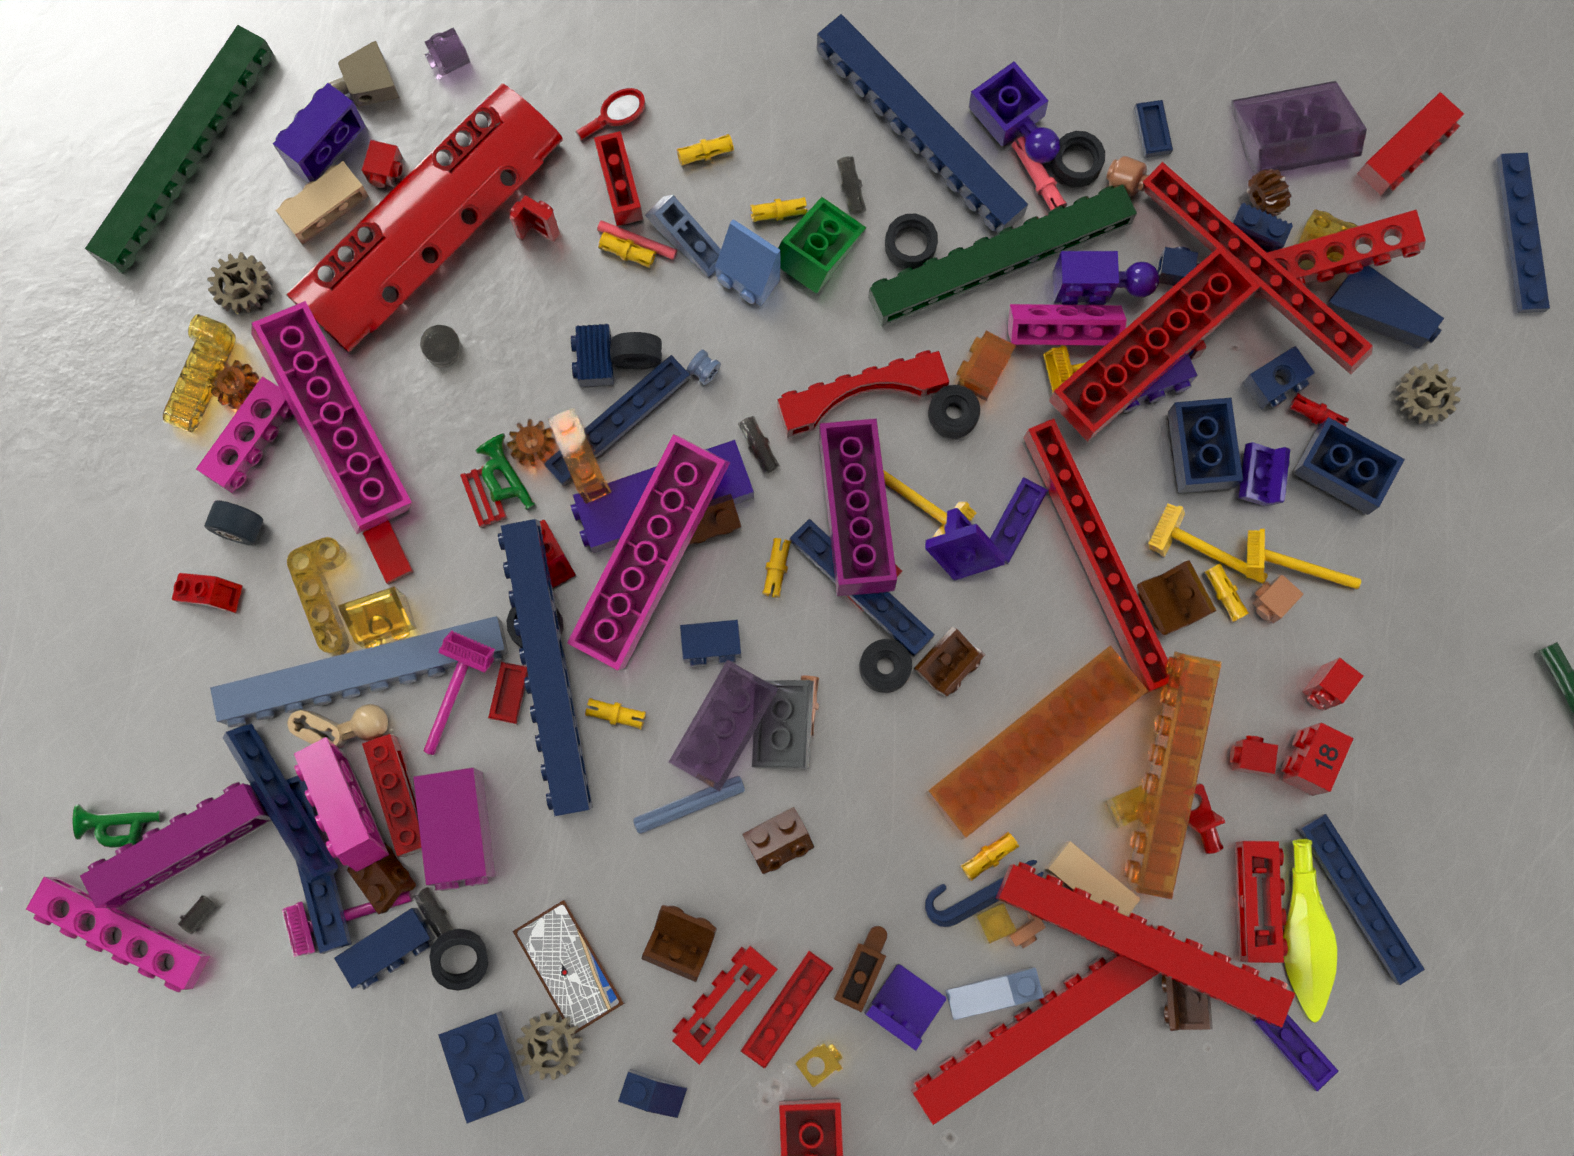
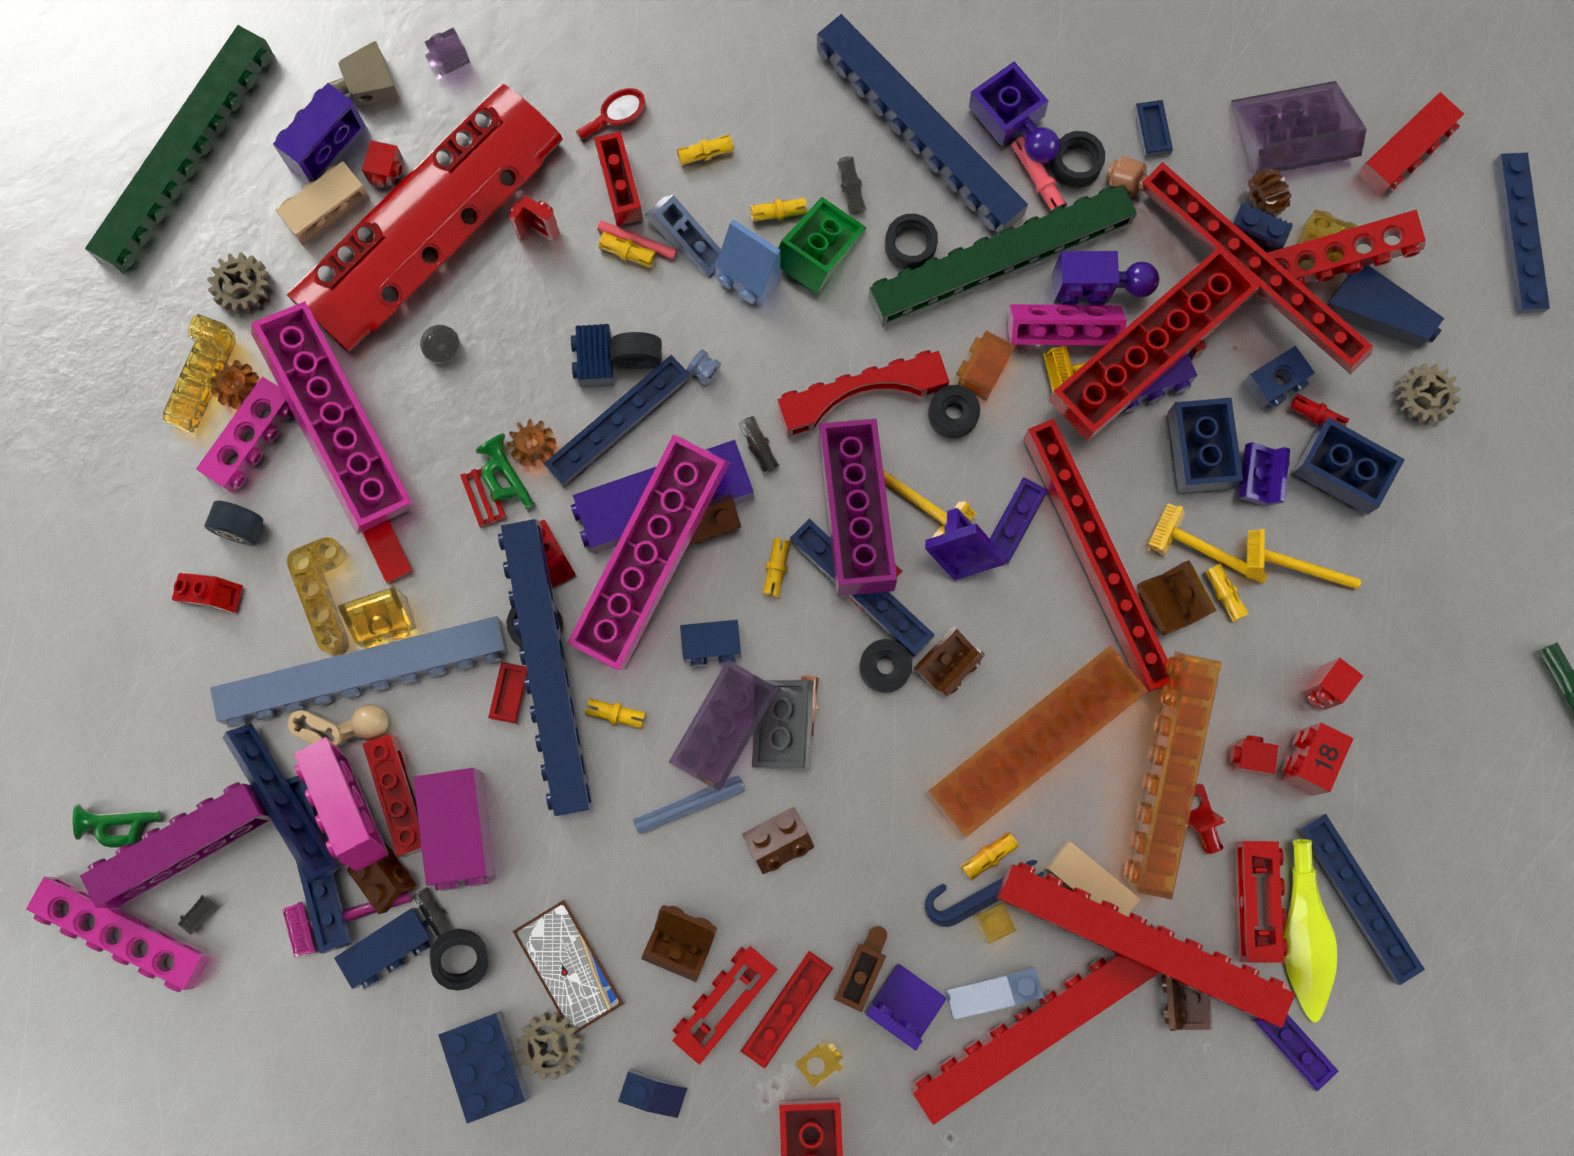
dark pink piece [423,630,495,755] -> none
clear orange brick [548,408,612,504] -> none
nougat bracket [1006,912,1046,949] -> none
clear yellow bracket [1105,785,1154,828] -> none
dark blue brick [1157,247,1200,286] -> none
nougat brick [1252,575,1304,623] -> none

